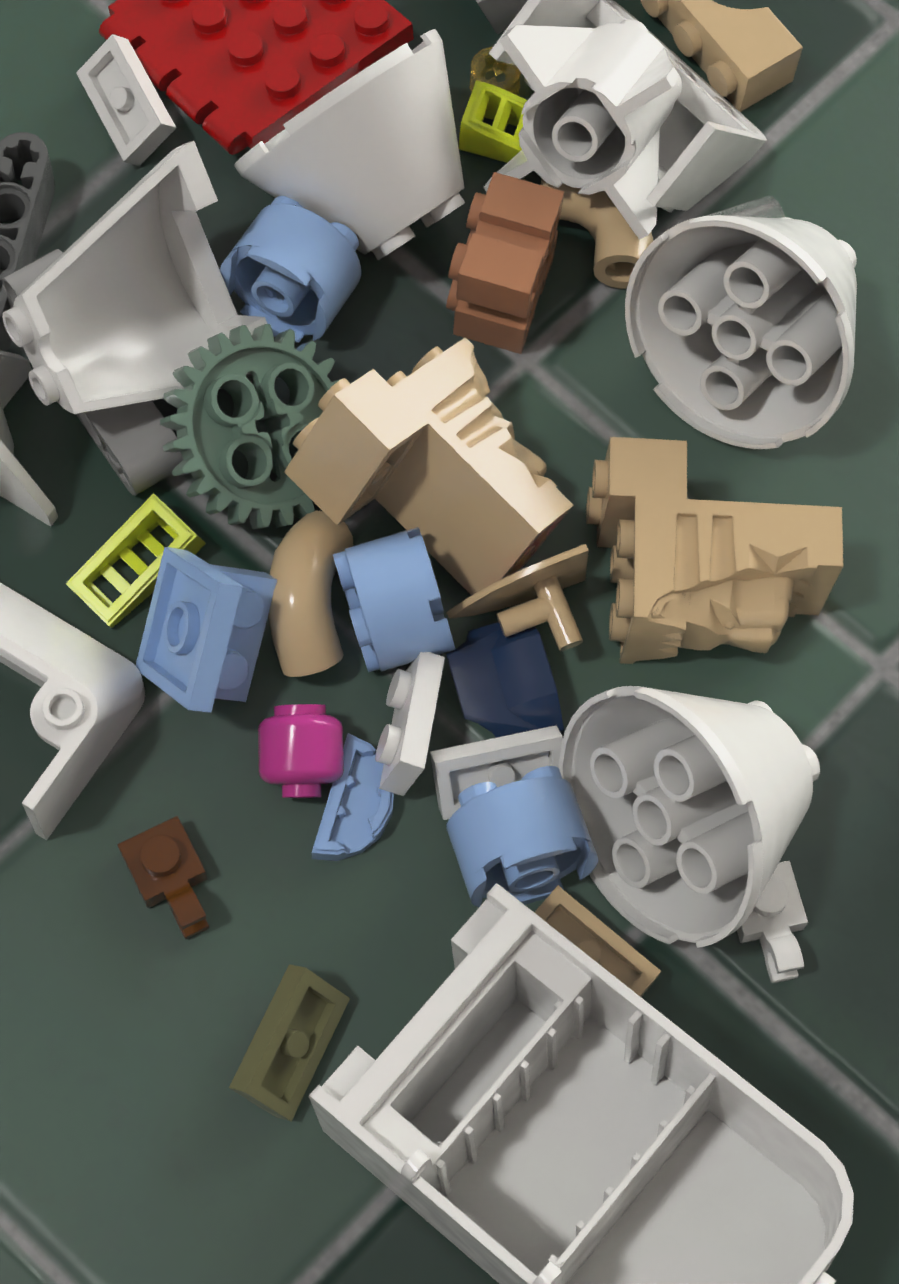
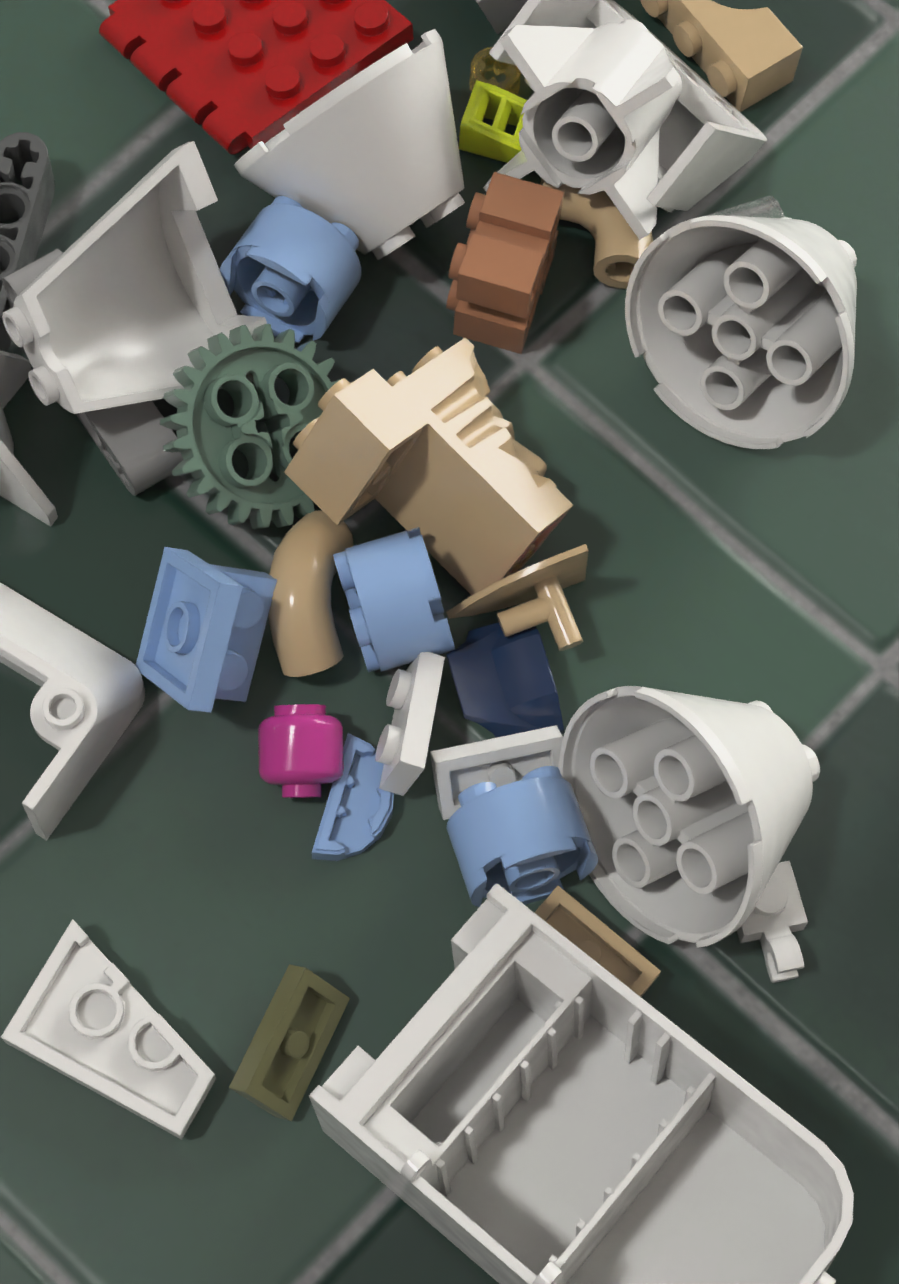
neon yellow slope [66,493,206,628] -> none
white plate [76,34,176,166] -> none
reddish brown plate [117,816,210,940] -> none
tan brick [586,437,843,664] -> none
none -> white wing [1,919,216,1140]

